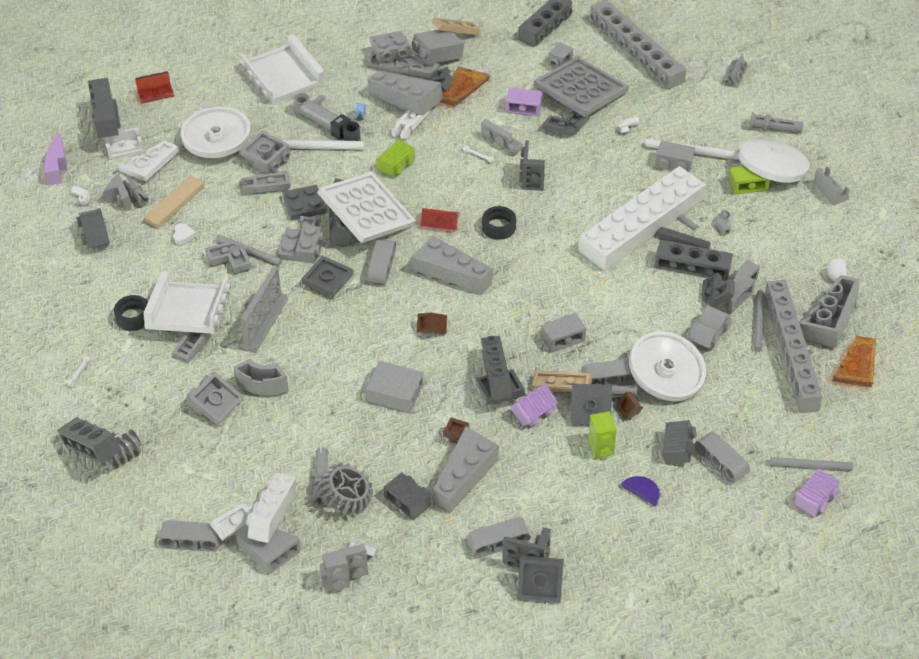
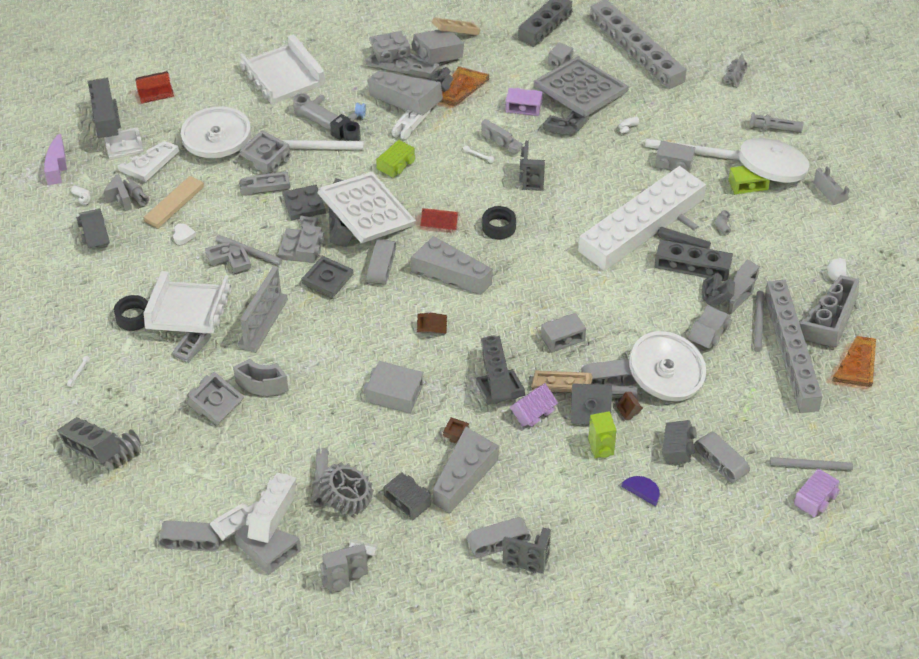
dark grey plate [517,556,564,602] -> none

